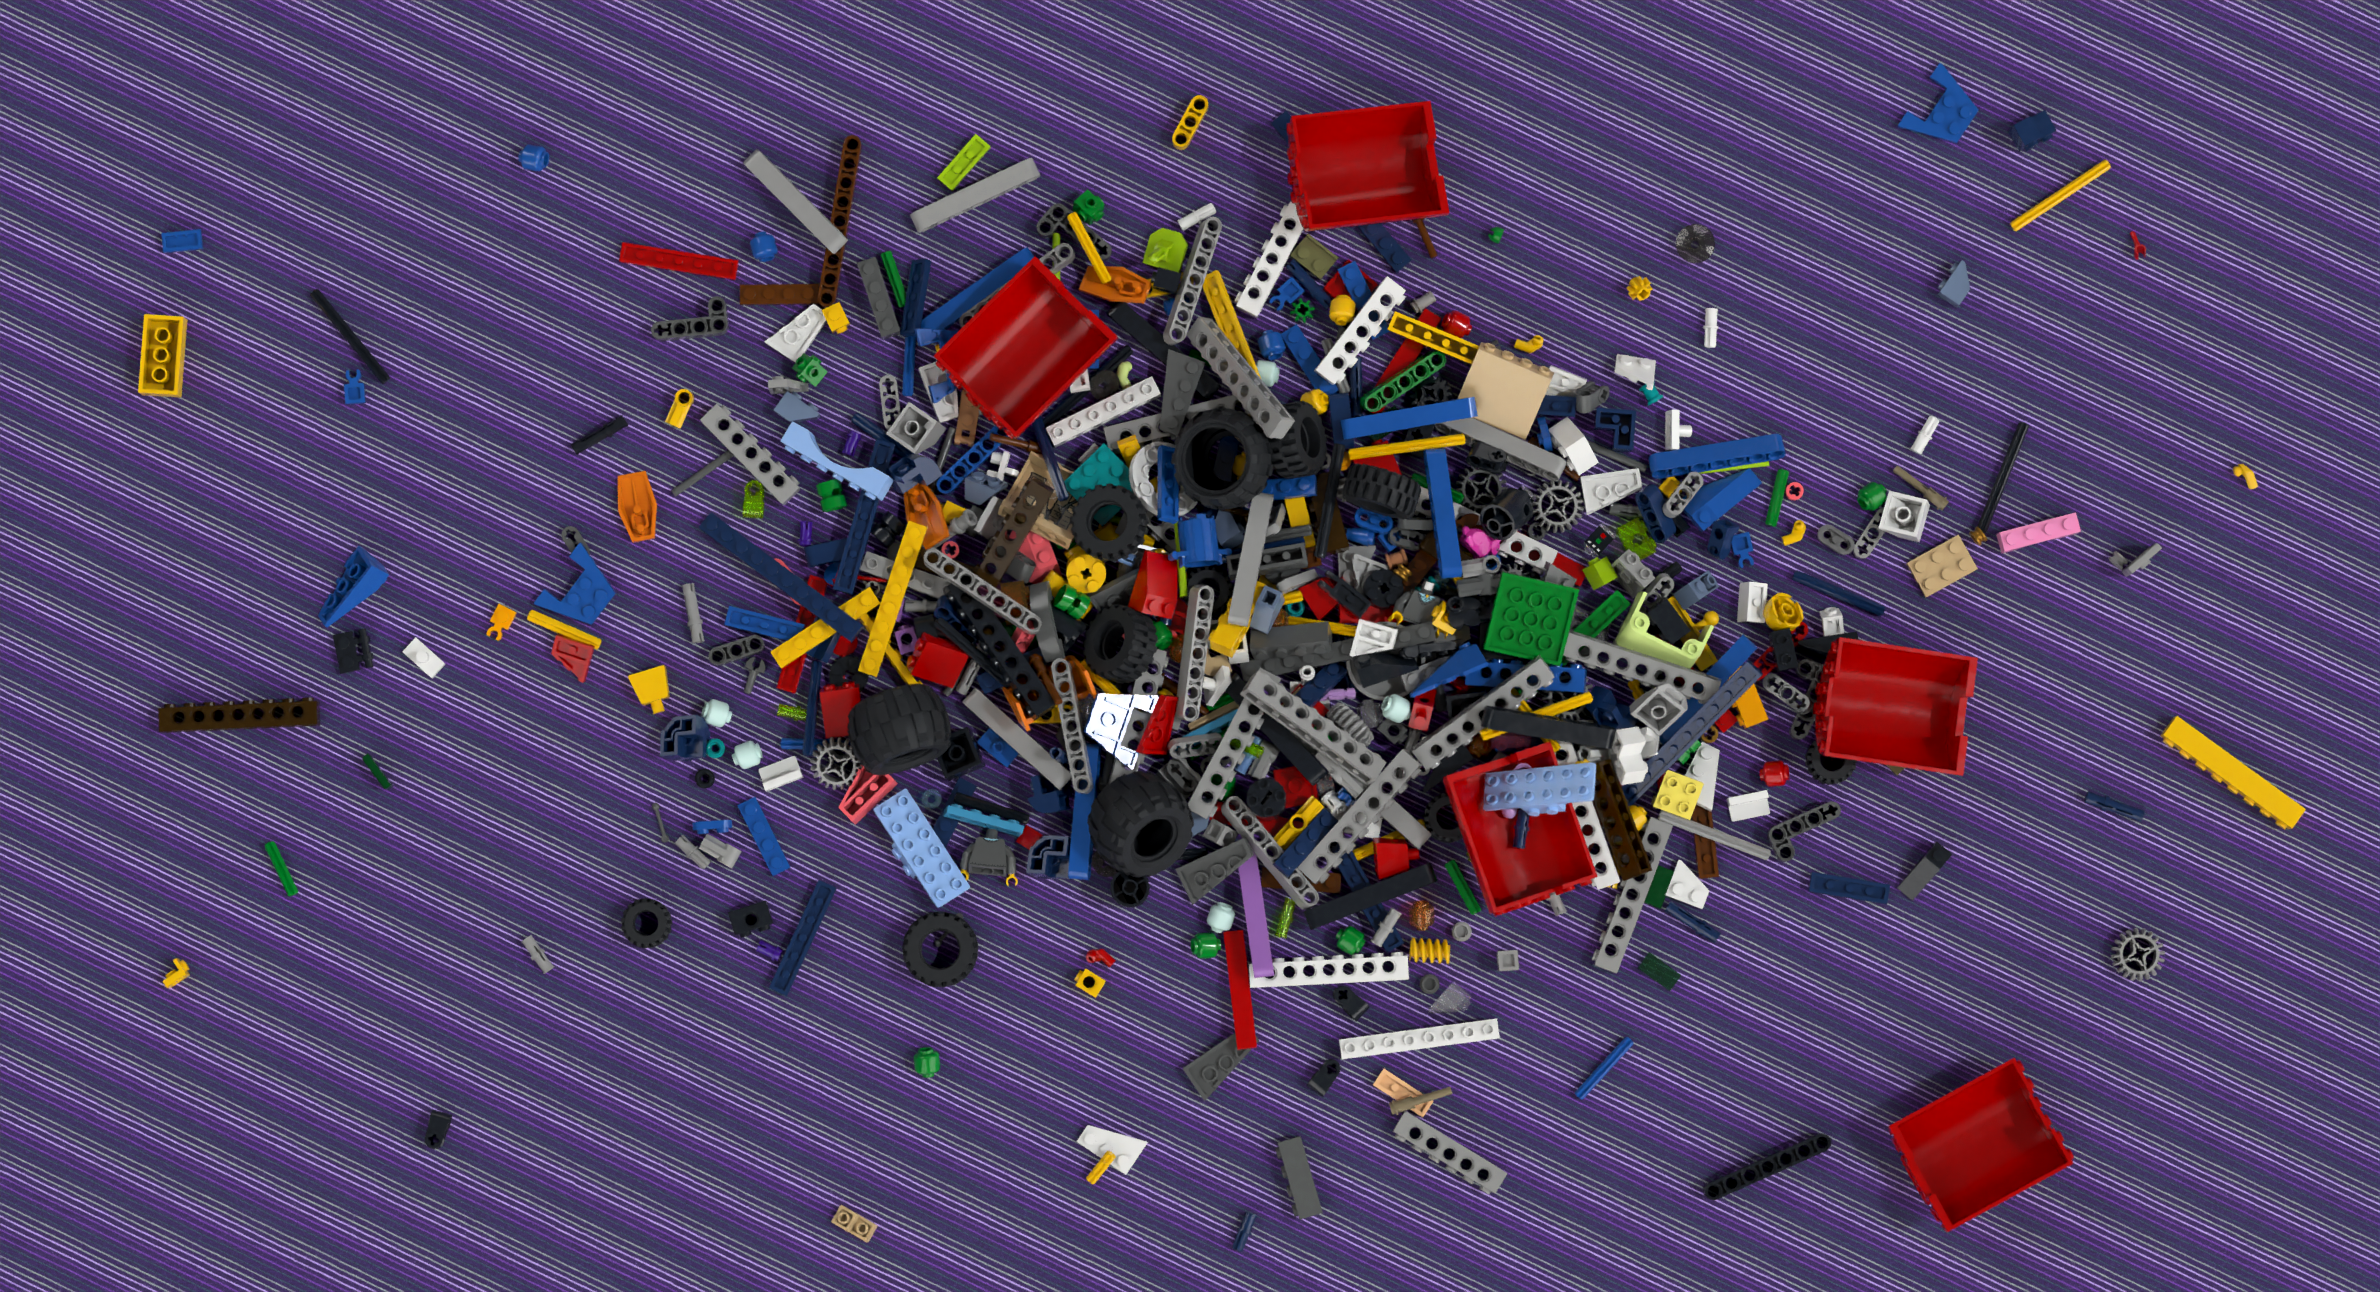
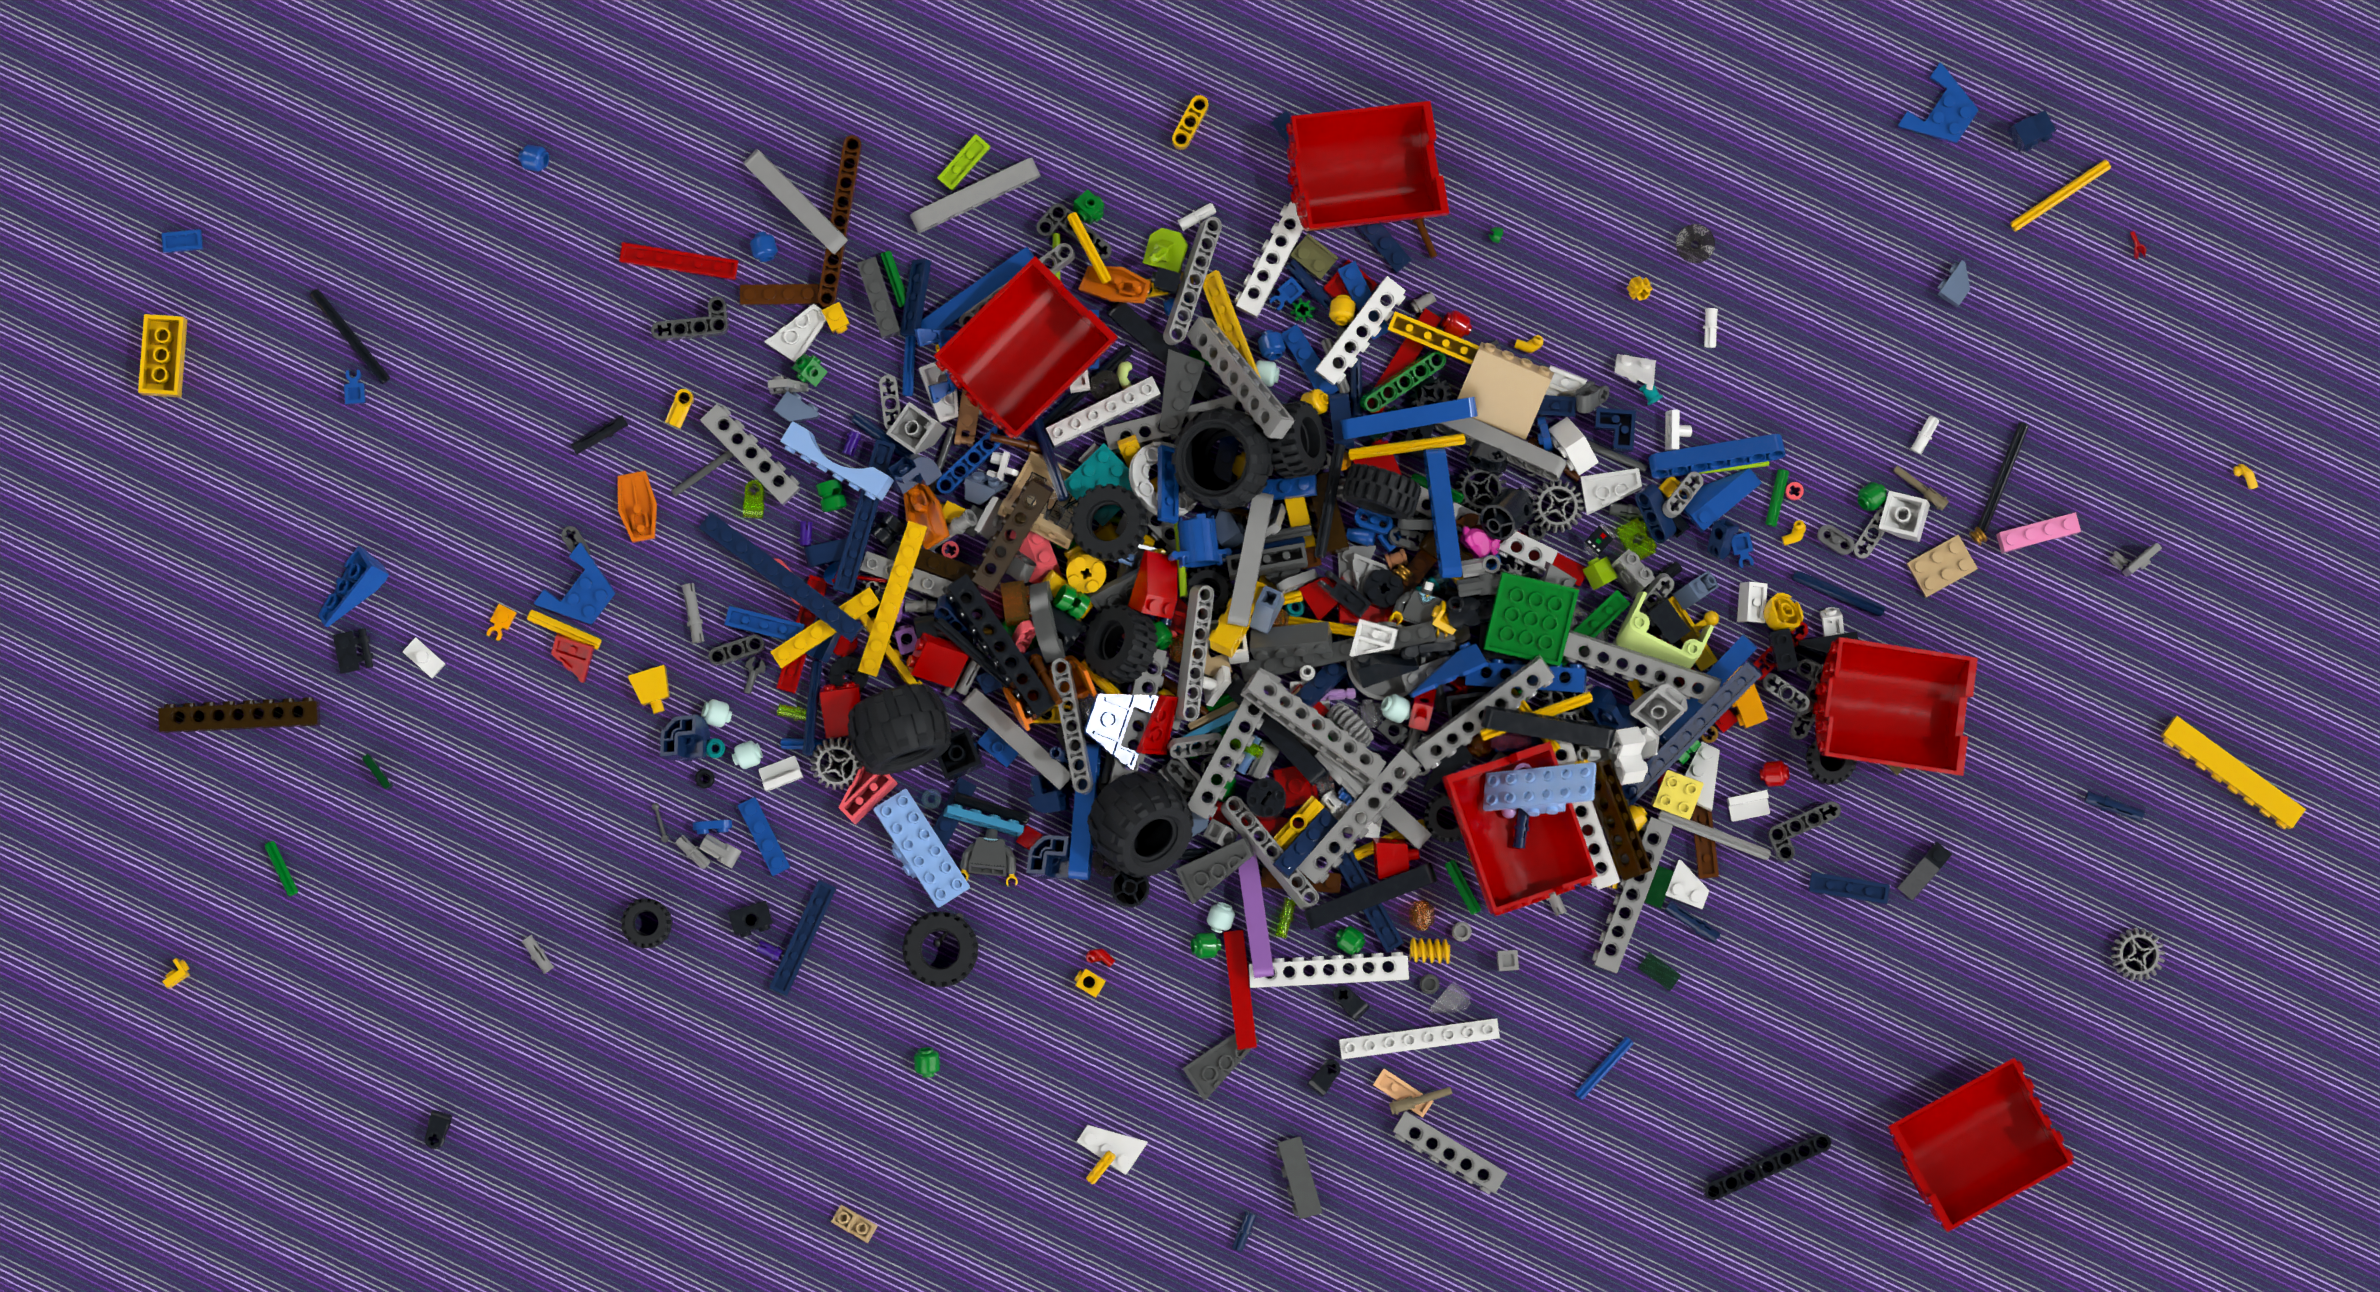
light grey beam [924,548,1041,635] -> none
light grey pin [1370,907,1402,947] -> none

